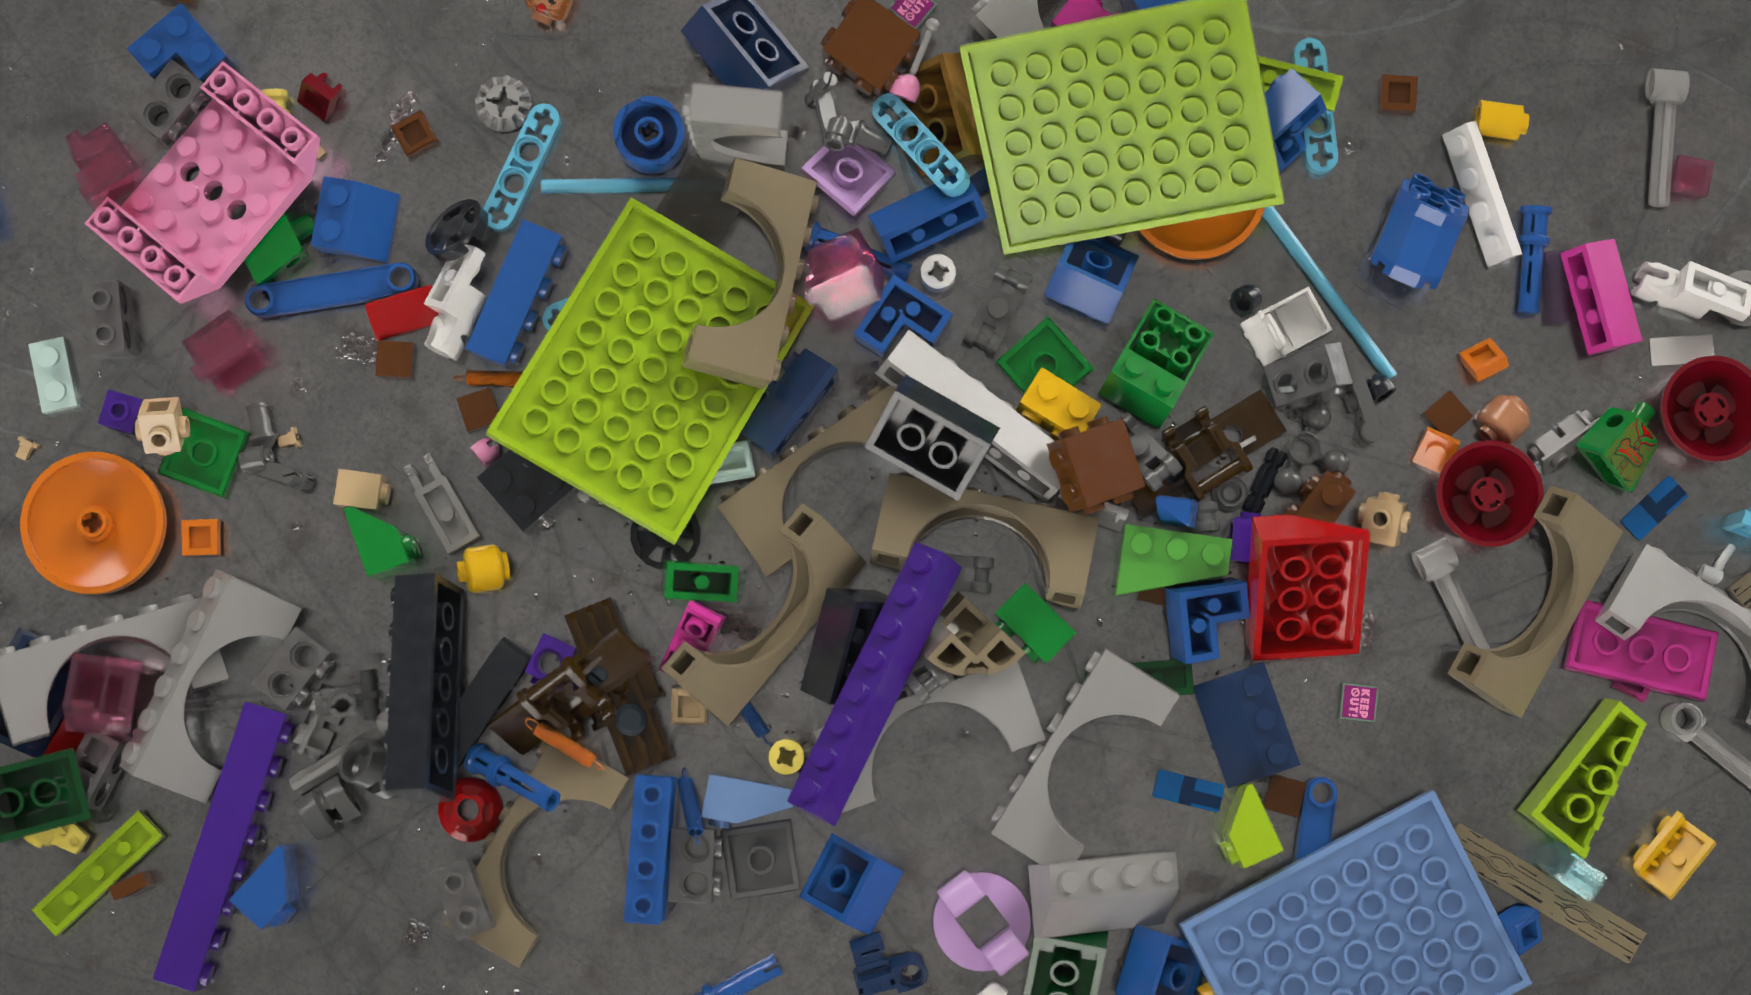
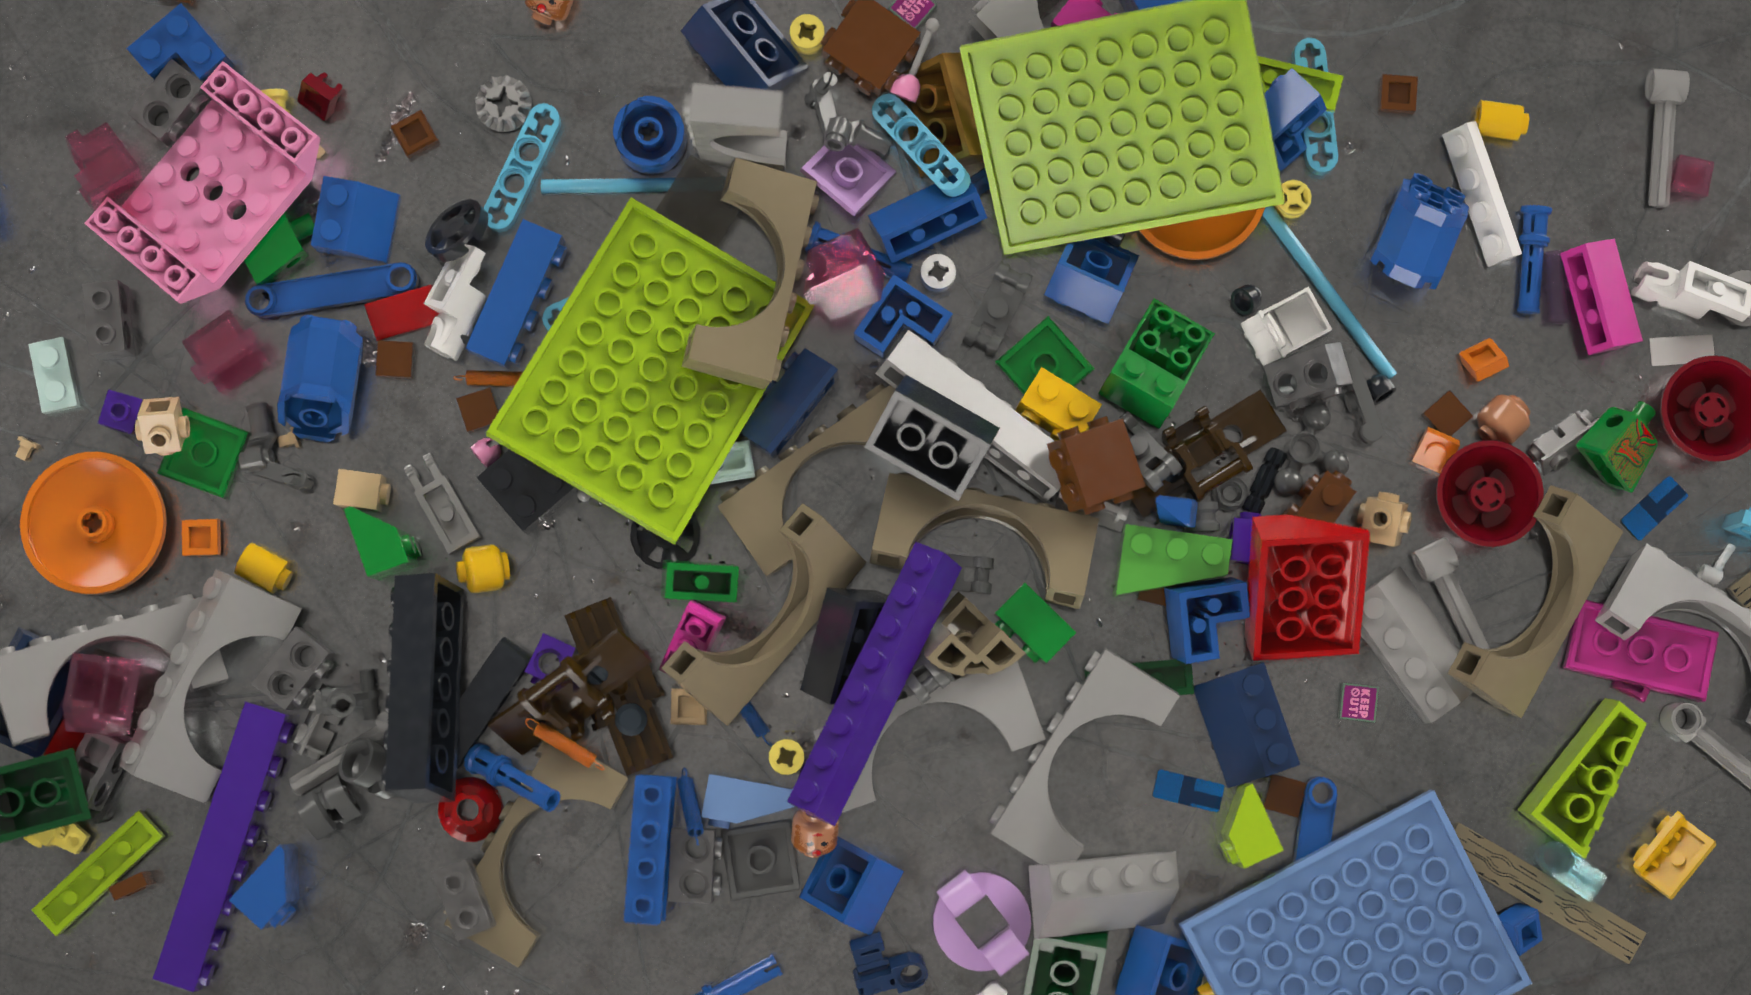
none -> yellow brick [234,542,293,594]
none -> blue brick [277,315,363,443]
none -> light yellow wheel [790,14,825,55]
none -> nougat head [791,809,839,858]
none -> light yellow wheel [1274,180,1312,220]
none -> light grey slope [1361,566,1473,724]

